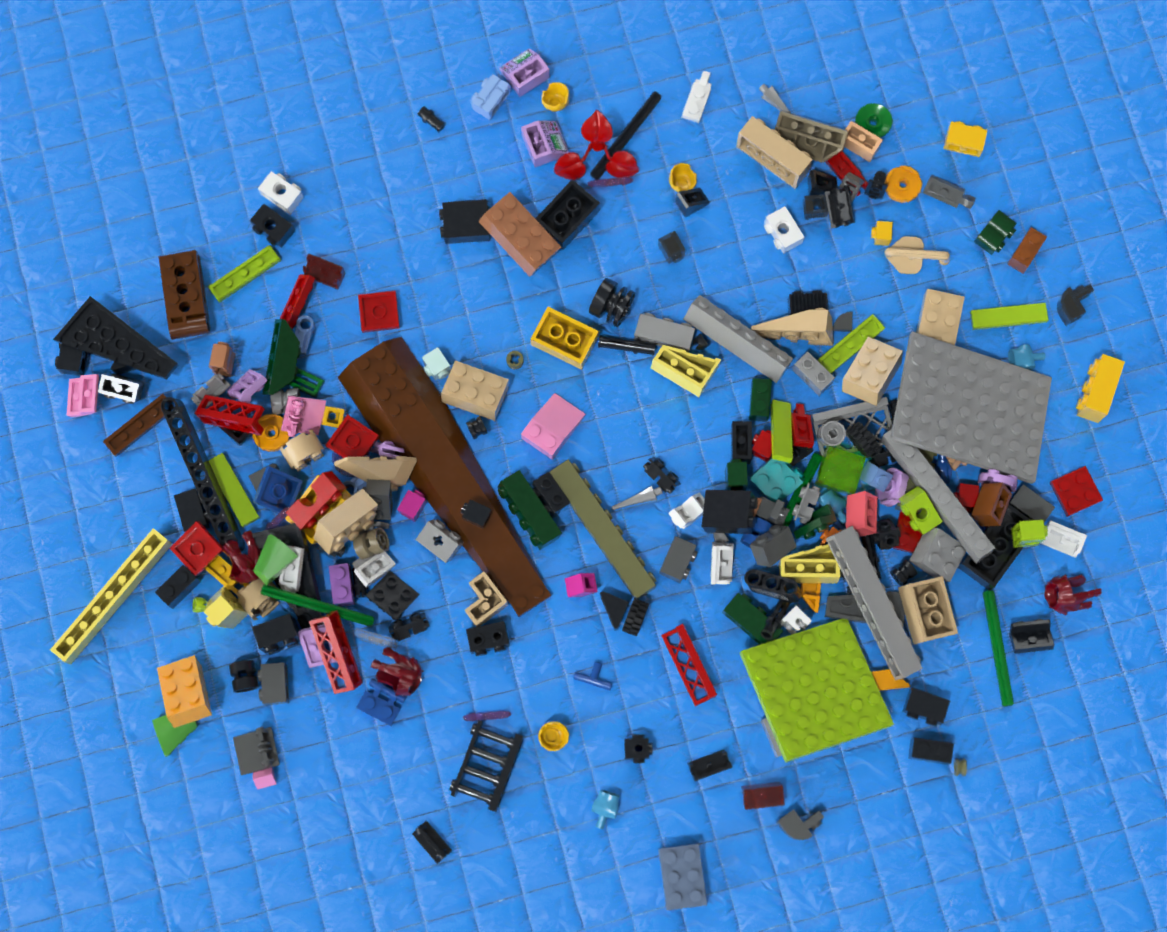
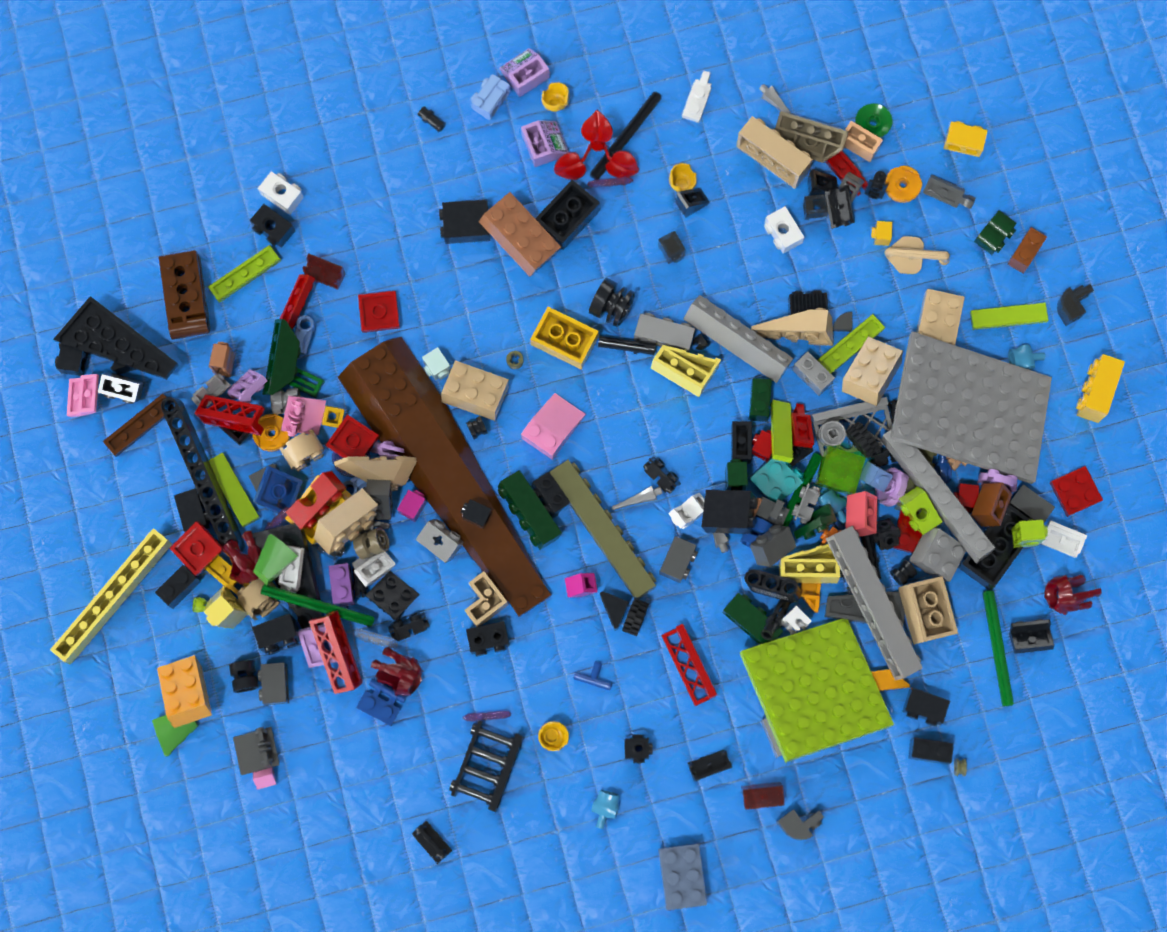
white hinge [710,542,734,584] -> none

